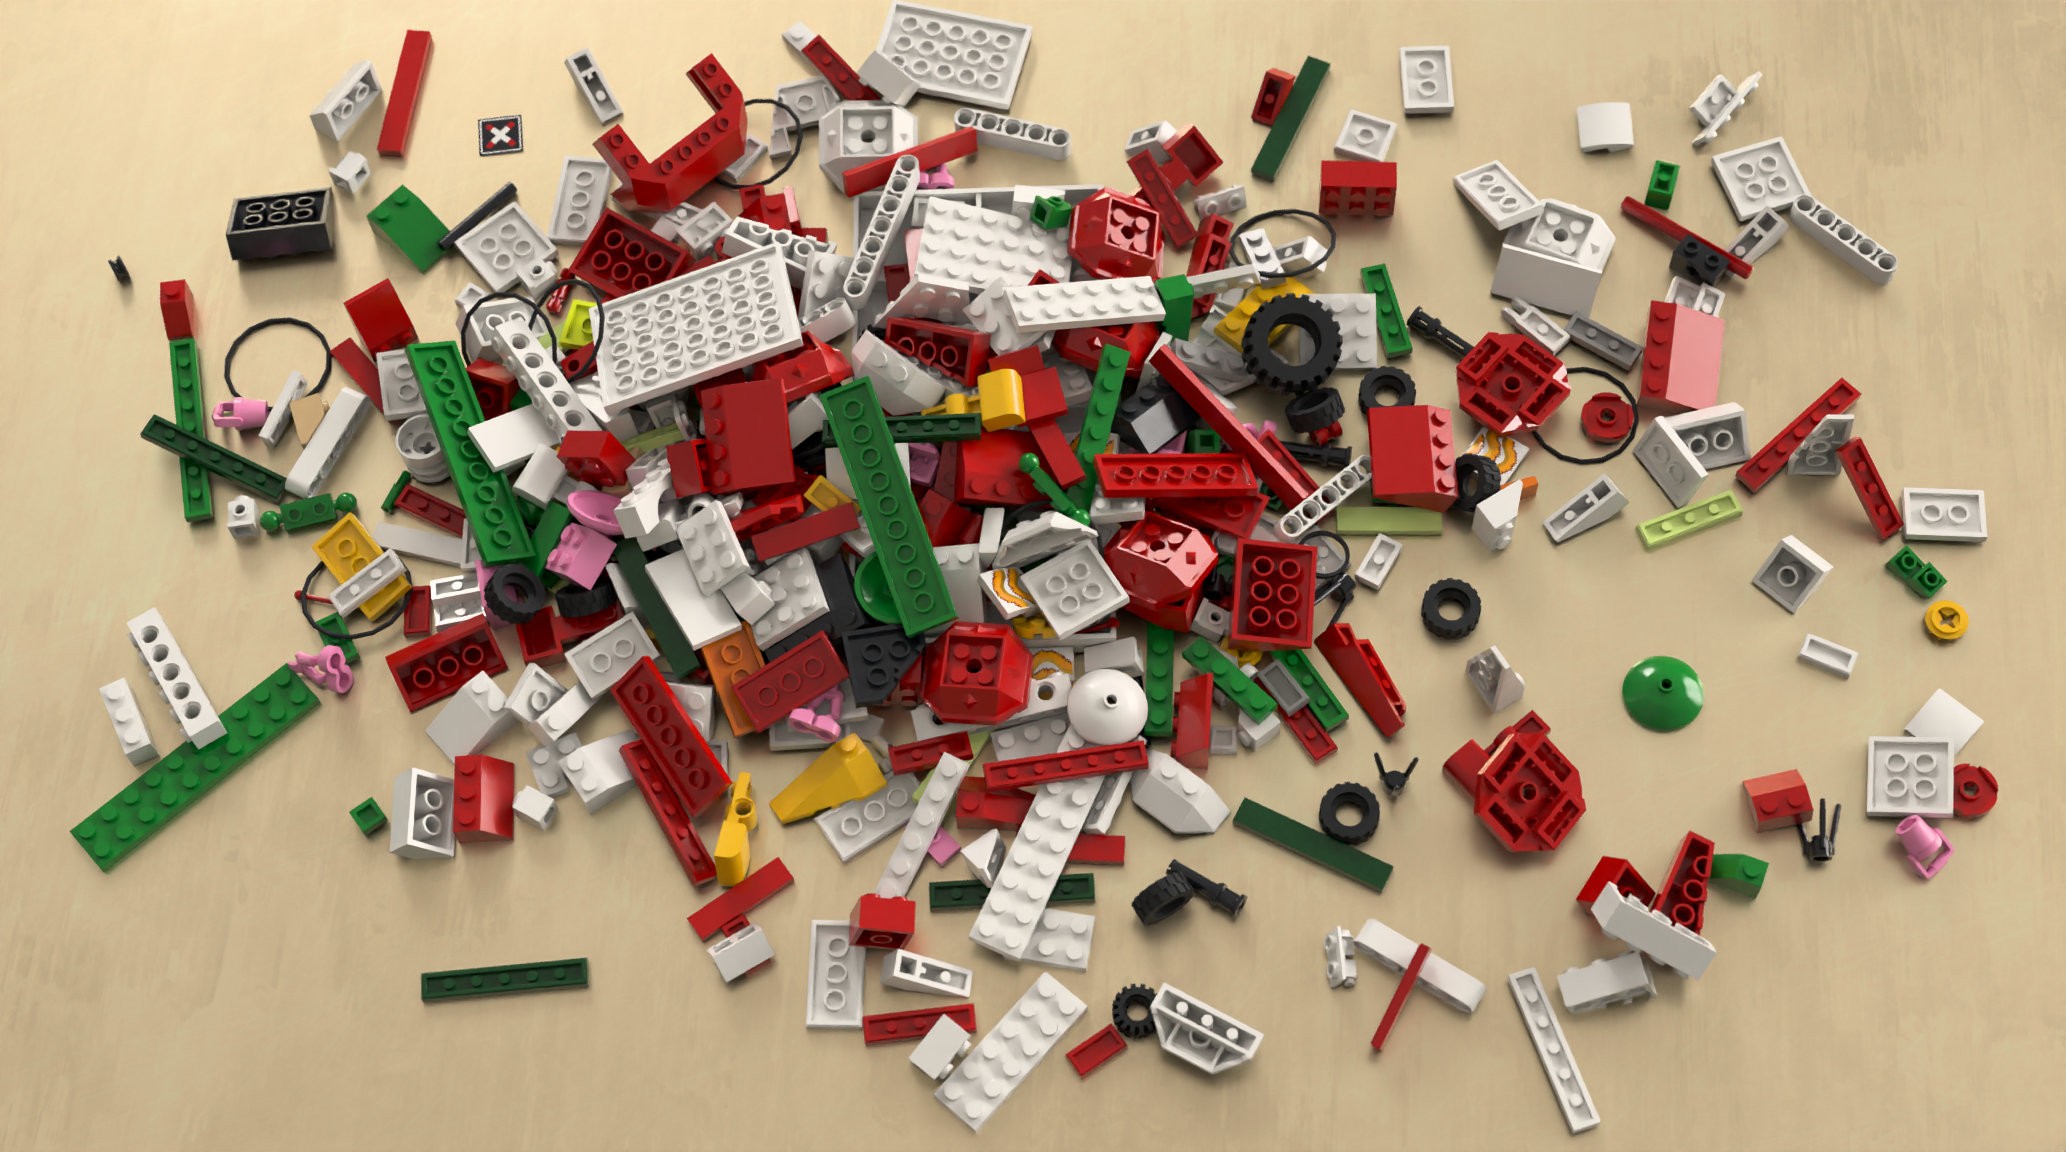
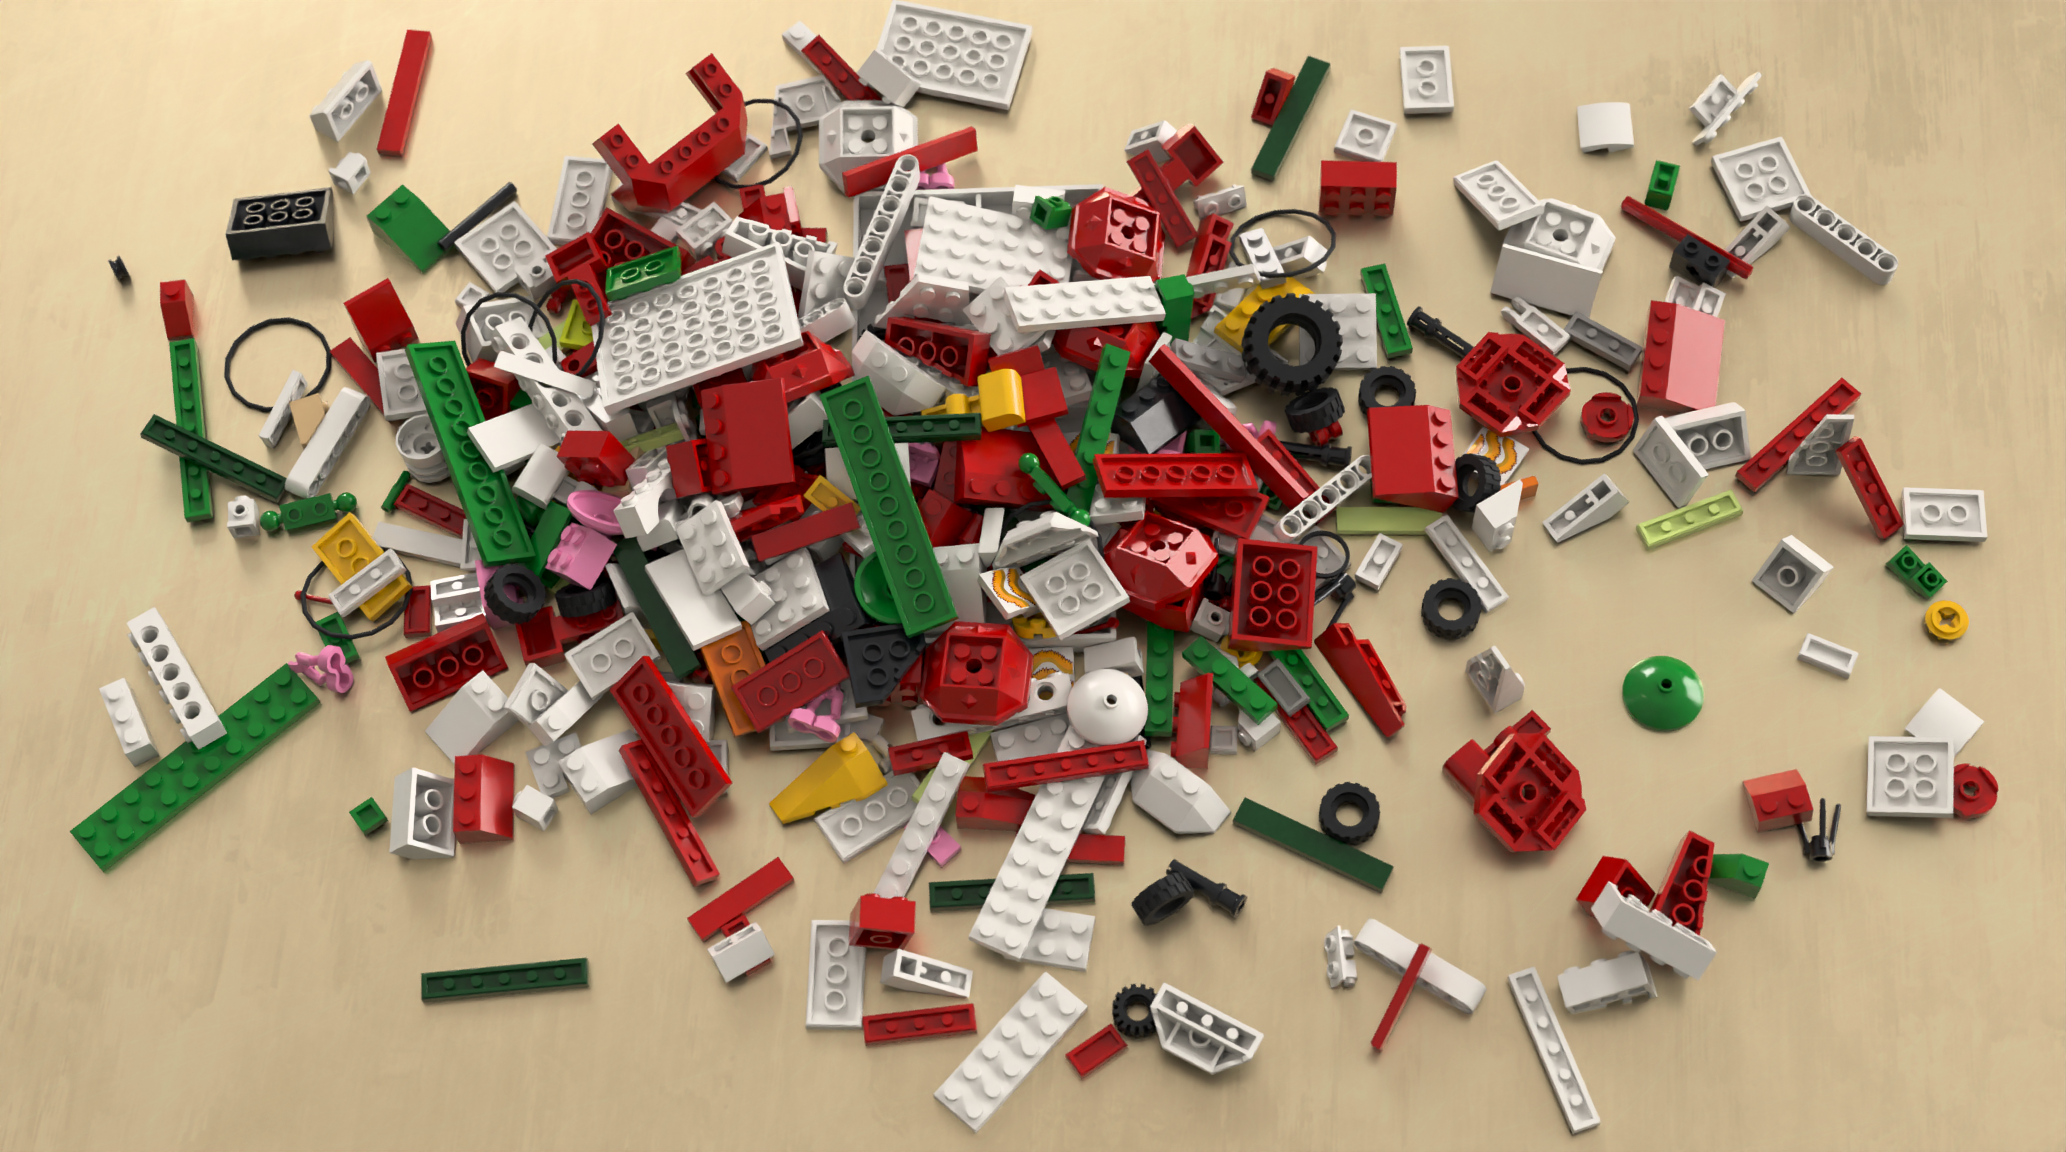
bright pink piece [211,397,269,431] -> none
black sticker [478,115,523,156] -> none
white slope [564,47,623,123] -> none
yellow plate [714,772,757,886] -> none
white brick [908,1014,971,1081] -> none
white beam [954,108,1071,161] -> none
white slope [961,829,1006,888] -> none
black plant [1374,752,1419,800] -> none
bright pink piece [1896,815,1954,878] -> none
none -> white sticker [494,351,597,399]
none -> red plate [545,232,613,327]
none -> green plate [605,246,681,302]
none -> white tile [1424,514,1509,613]

